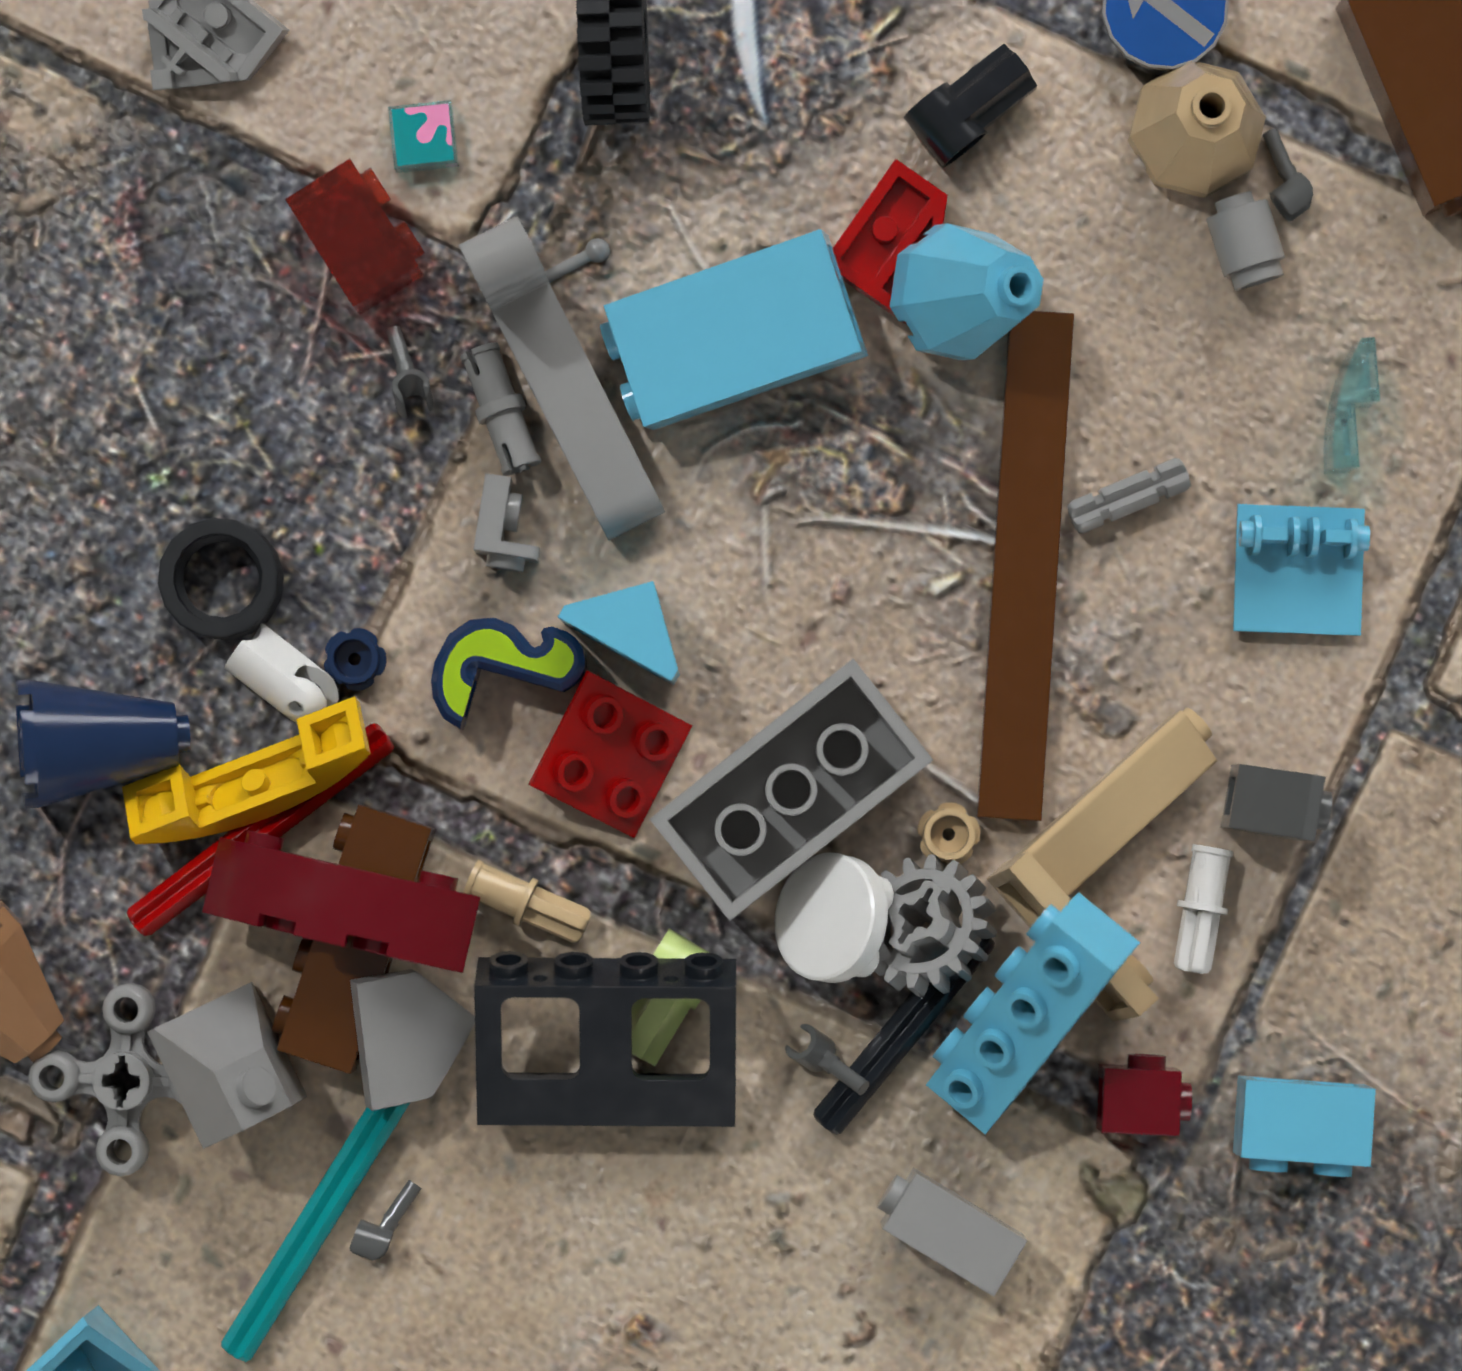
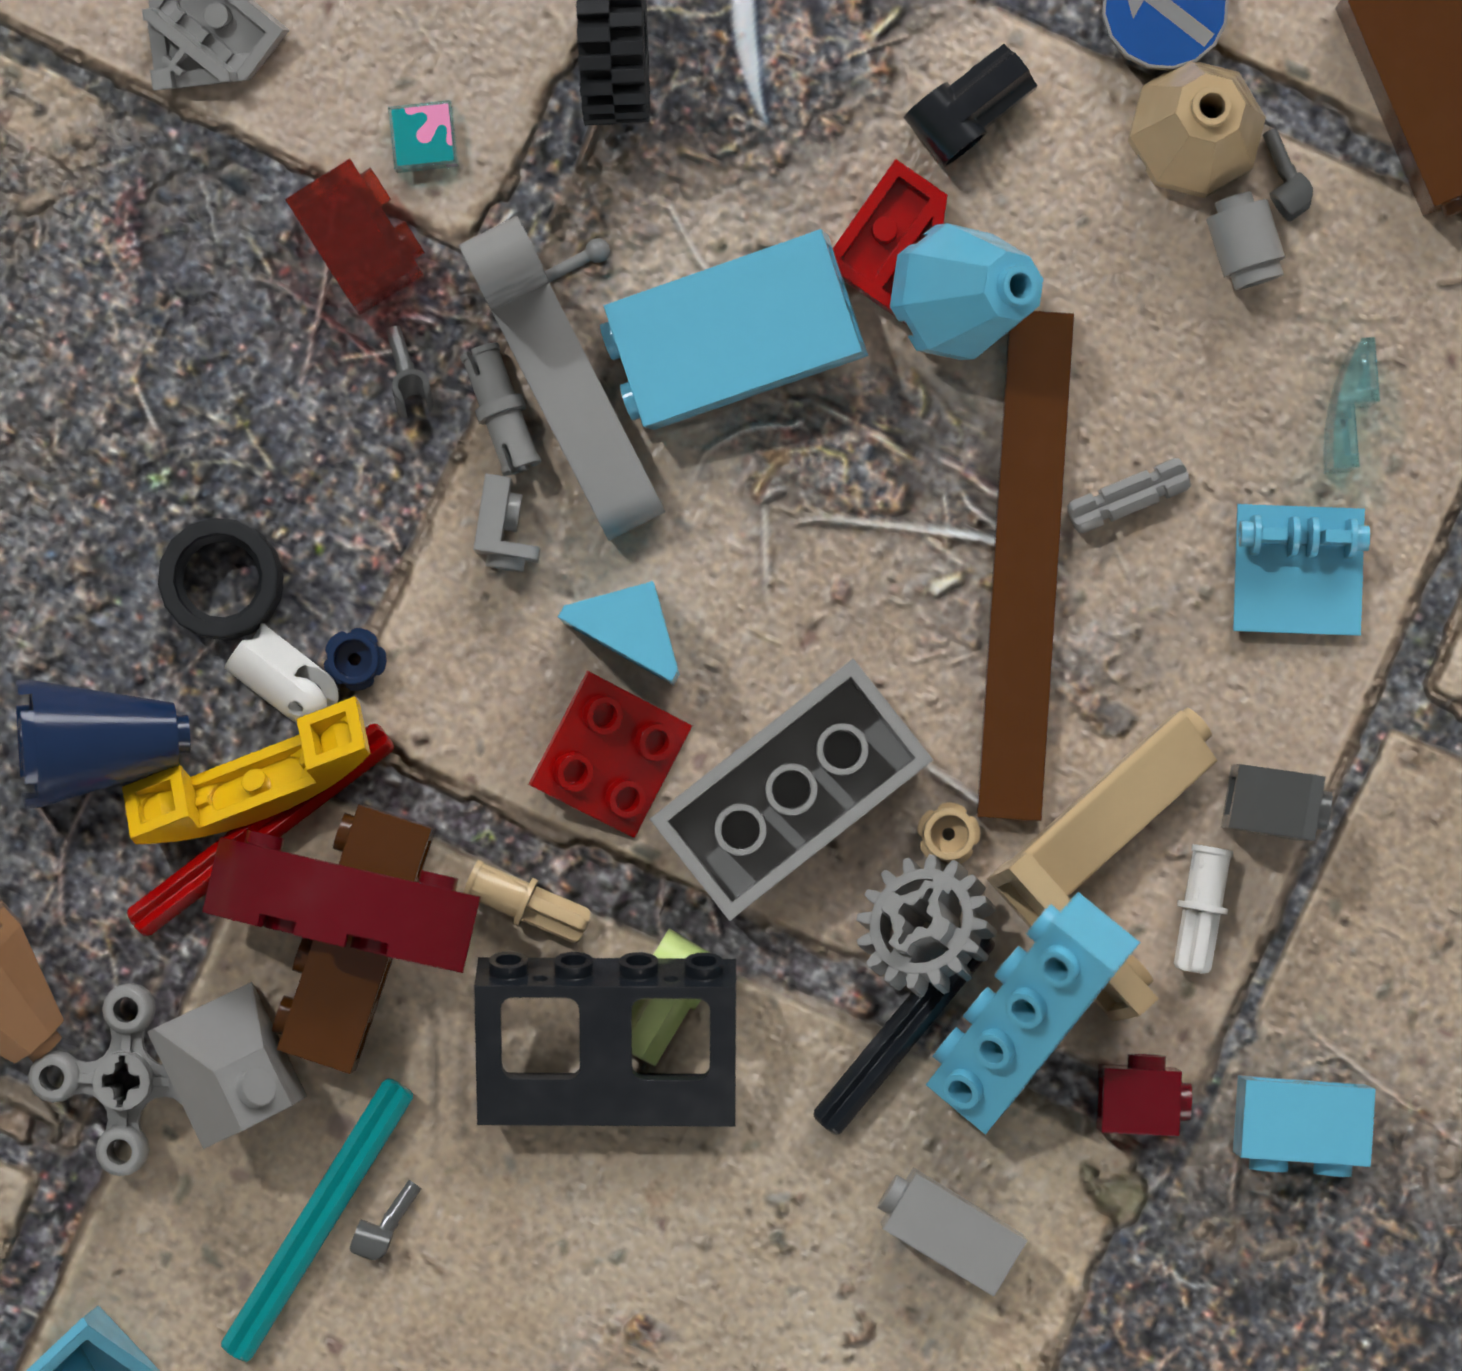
light grey slope [350,969,475,1111] -> none
animal [431,618,587,730] -> none
white tile [775,853,894,983] -> none
dark grey hand [785,1024,869,1095] -> none

